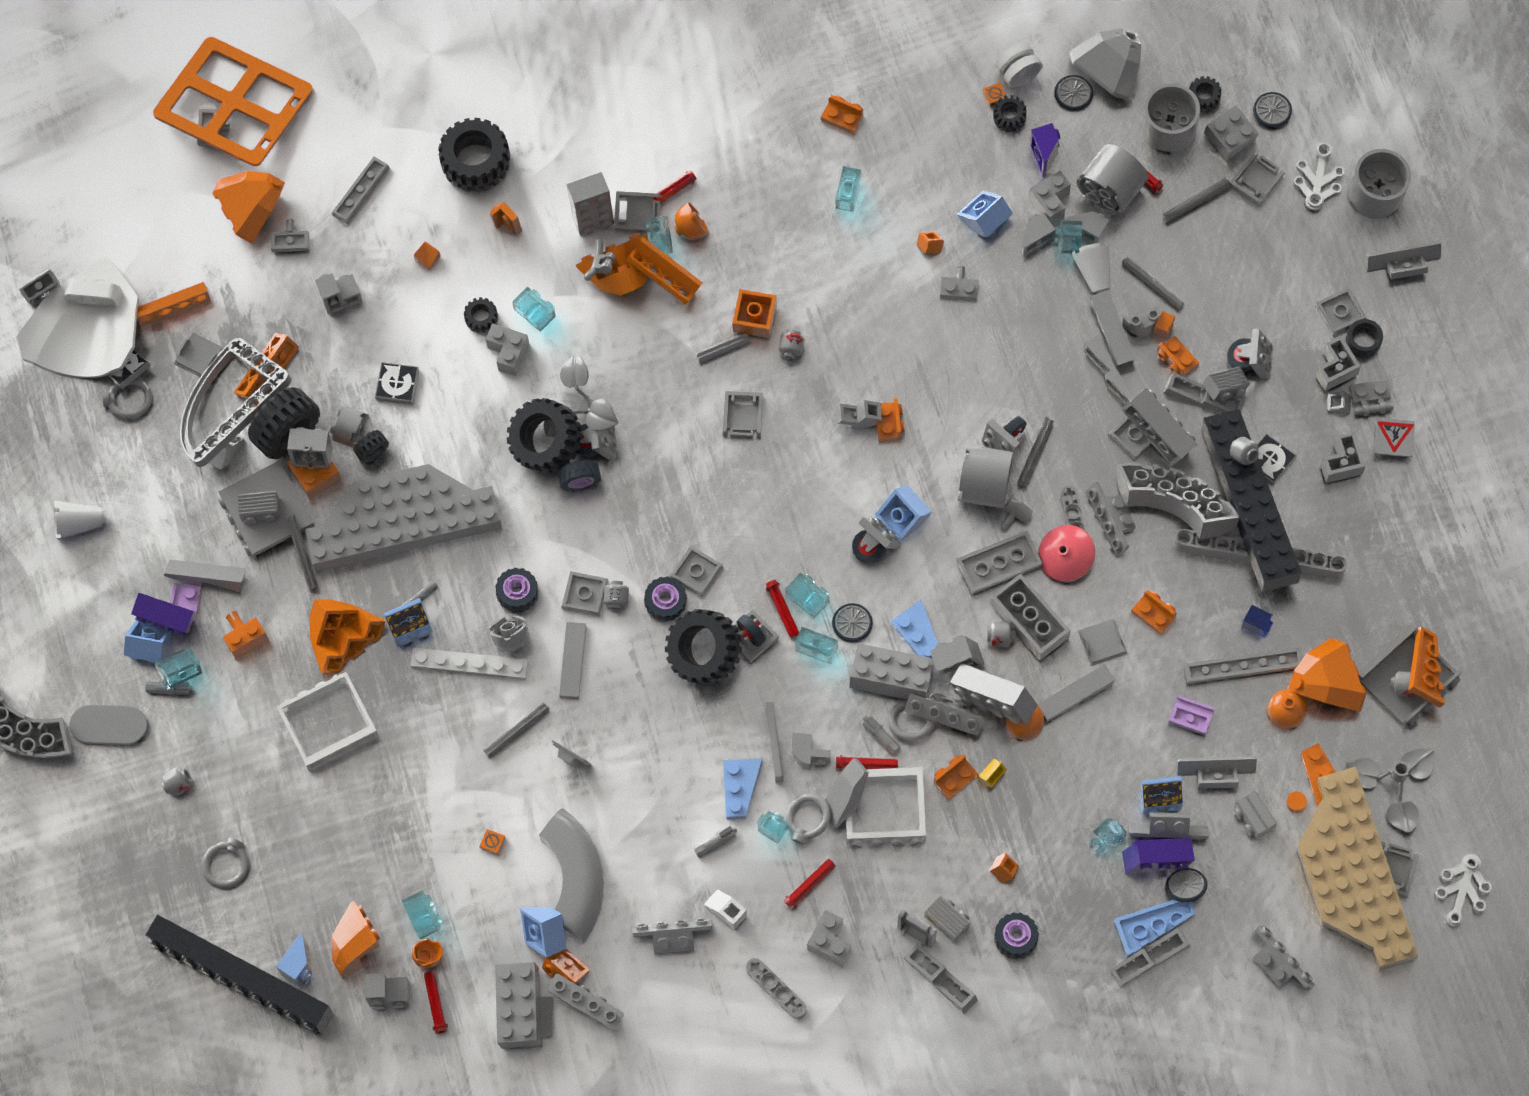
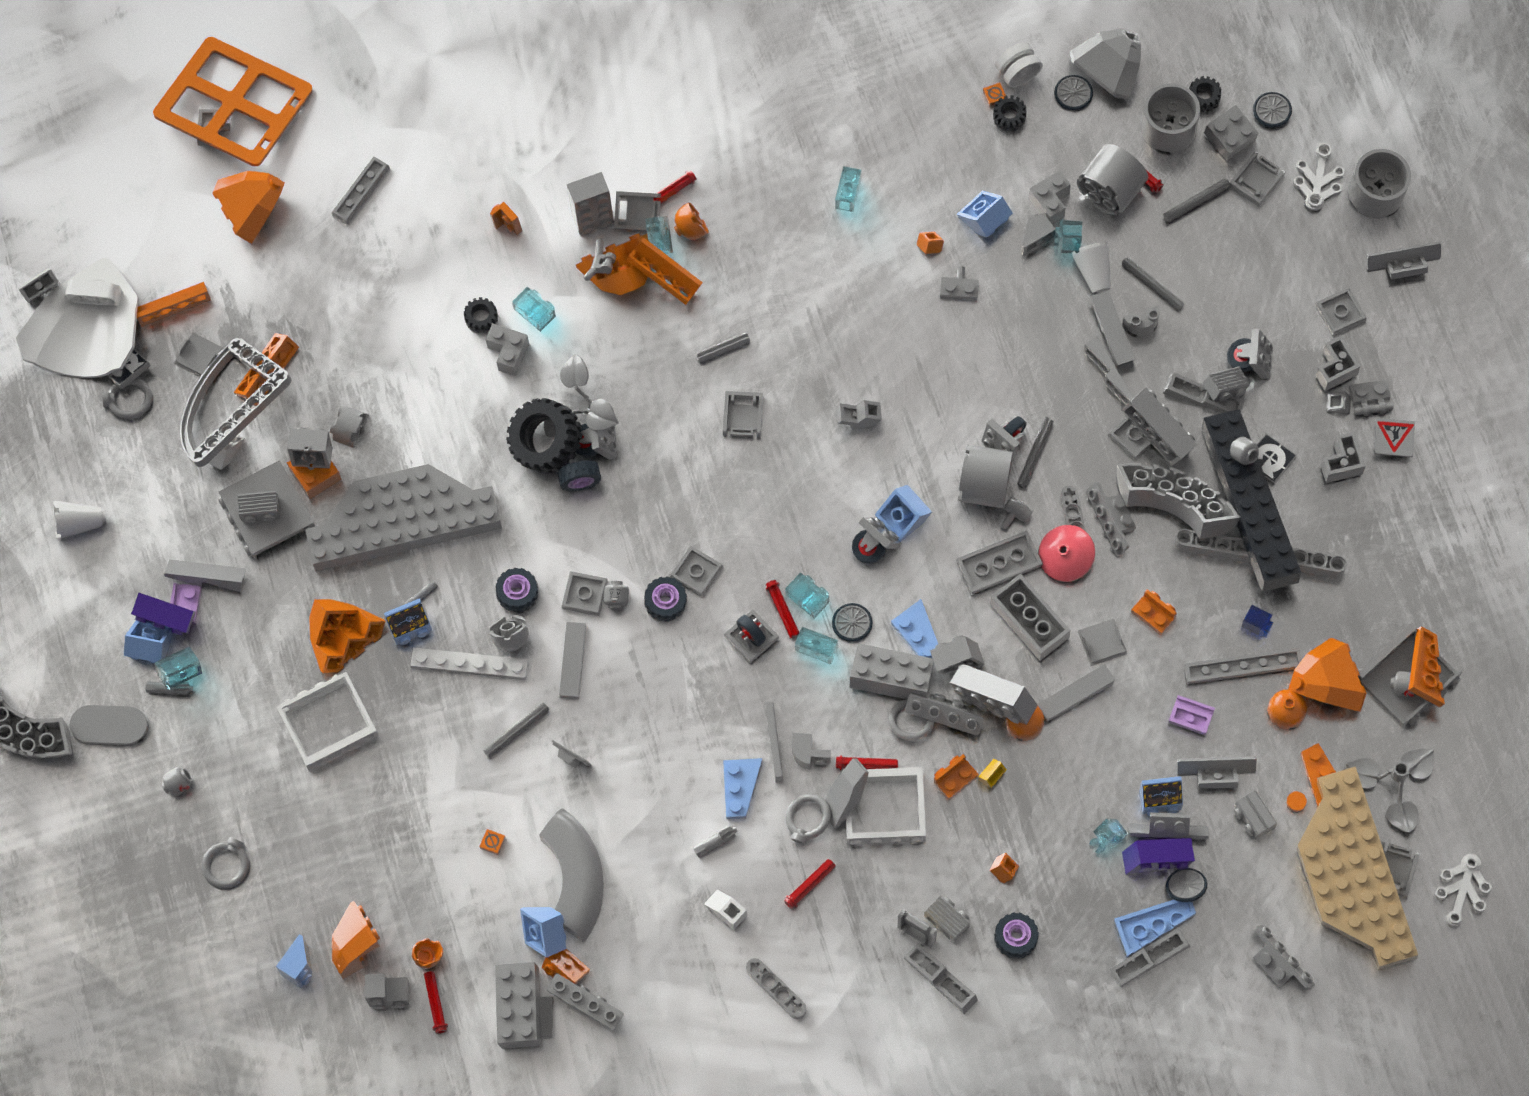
black brick [145,914,334,1035] -> none
orange brick [223,611,269,659] -> none
black tyre [248,387,320,459] -> none
light grey plate [271,219,309,252] -> none
light grey axle [286,514,318,591] -> none
light grey brick [315,273,362,314] -> none
black tyre [353,430,389,464] -> none
tile [375,362,419,404] -> none
clear light blue brick [401,890,442,939] -> none
orange slope [414,241,441,270] -> none
black tyre [438,117,510,191] -> none
light grey bracket [632,918,712,954] -> none
black tyre [665,609,742,684] -> none
orange brick [732,289,777,338] -> none
clear light blue brick [757,810,788,844] -> none
light grey head [778,330,804,359] -> none
light grey brick [807,910,852,968] -> none
orange bracket [821,94,863,134] -> none
light grey piece [862,716,901,754] -> none
orange bracket [877,398,905,442] -> none
light grey head [987,622,1015,647] -> none
dark purple slope [1030,123,1061,177] -> none
light grey slope [1065,211,1109,244] -> none
orange slope [1153,311,1175,339] -> none
orange bracket [1157,335,1199,376] -> none
black tyre [1346,319,1383,357] -> none

